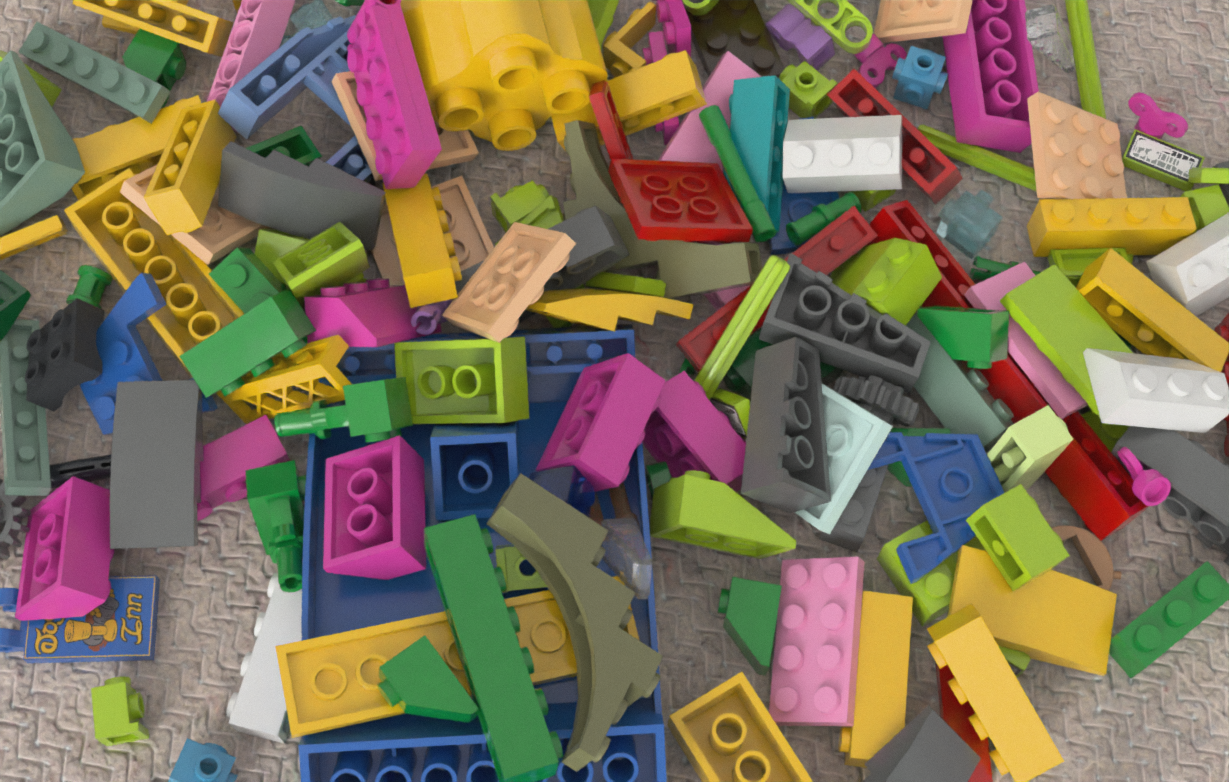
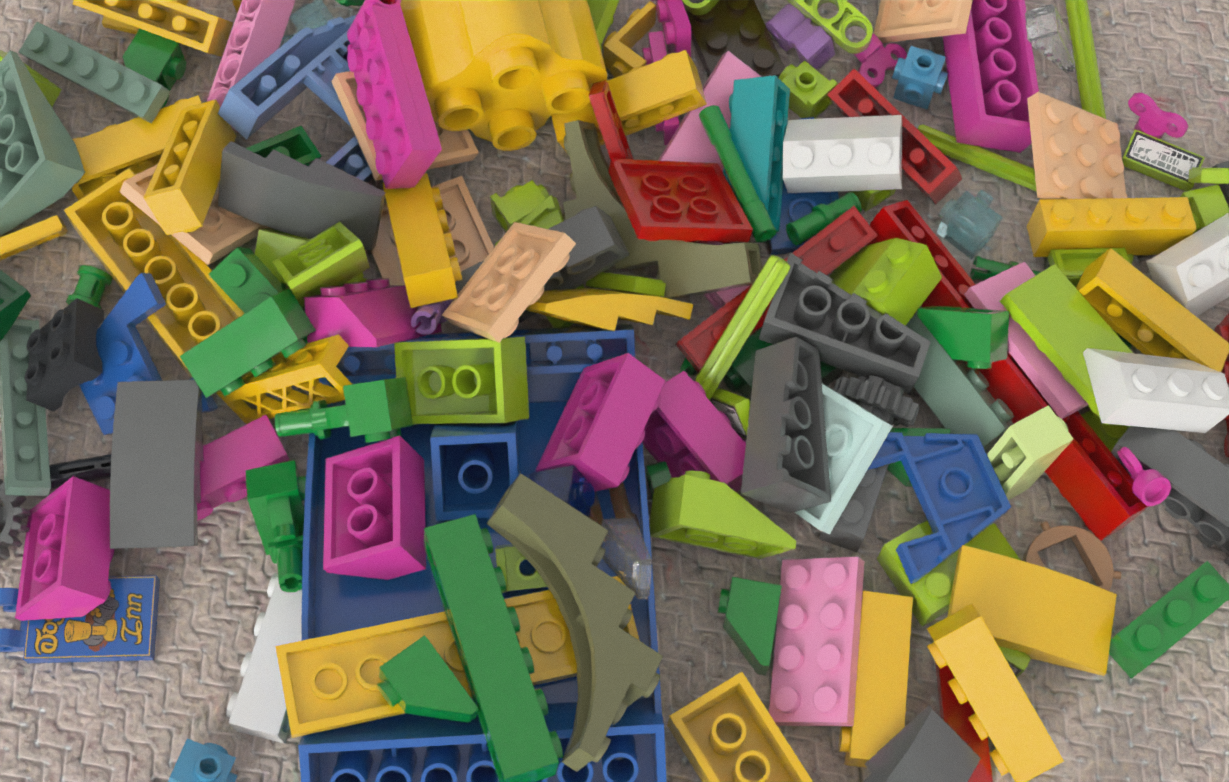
lime brick [91,677,149,747] -> none
lime brick [966,484,1070,591] -> none

